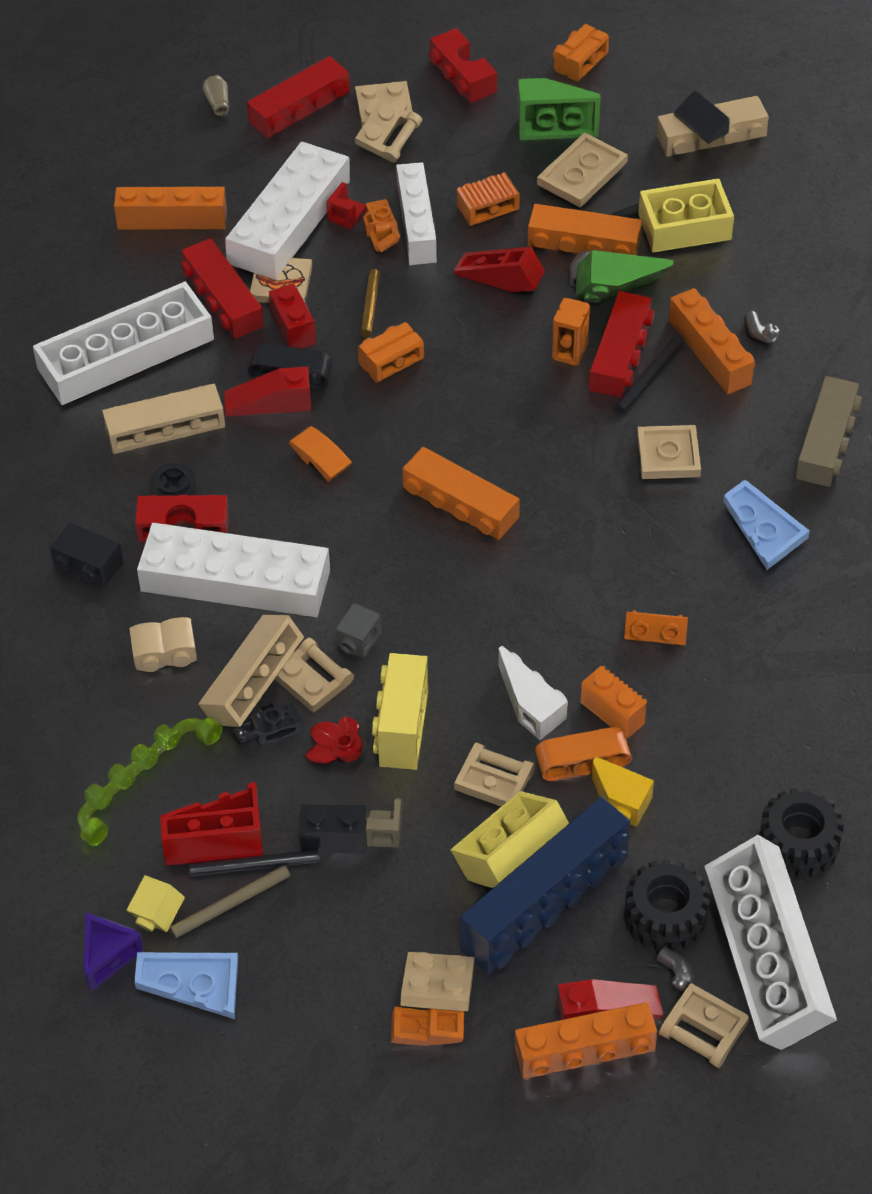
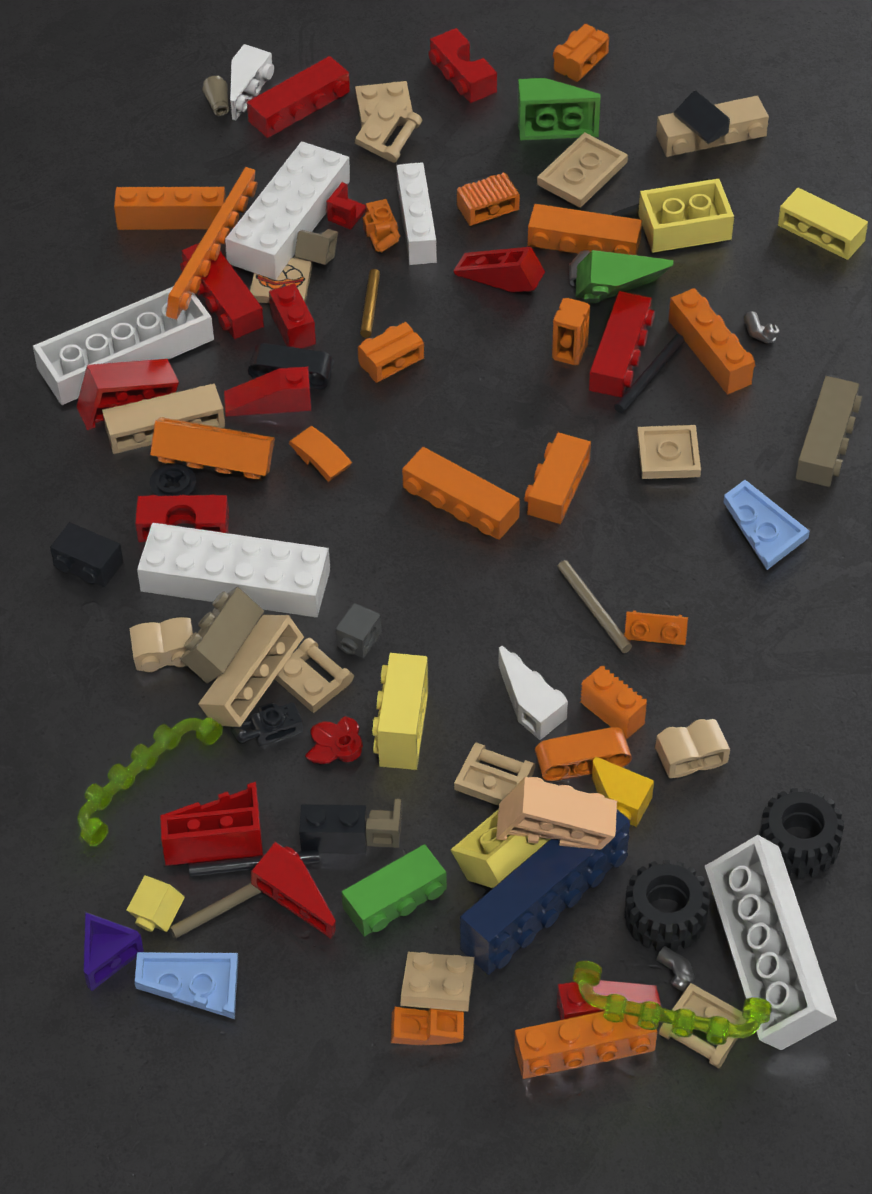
none -> red wedge [76,359,179,430]
none -> orange brick [150,417,275,479]
none -> orange plate [166,167,258,320]
none -> dark tan brick [180,587,264,683]
none -> white slope [230,44,274,121]
none -> red slope [251,842,336,939]
none -> dark tan panel [294,229,338,264]
none -> bright green brick [342,844,447,937]
none -> light nougat wedge [496,777,617,850]
none -> orange brick [524,432,591,524]
none -> dark tan bar [558,560,632,653]
none -> clear neon green bar [573,961,772,1045]
none -> tan brick [655,719,730,778]
none -> light yellow brick [778,188,868,260]

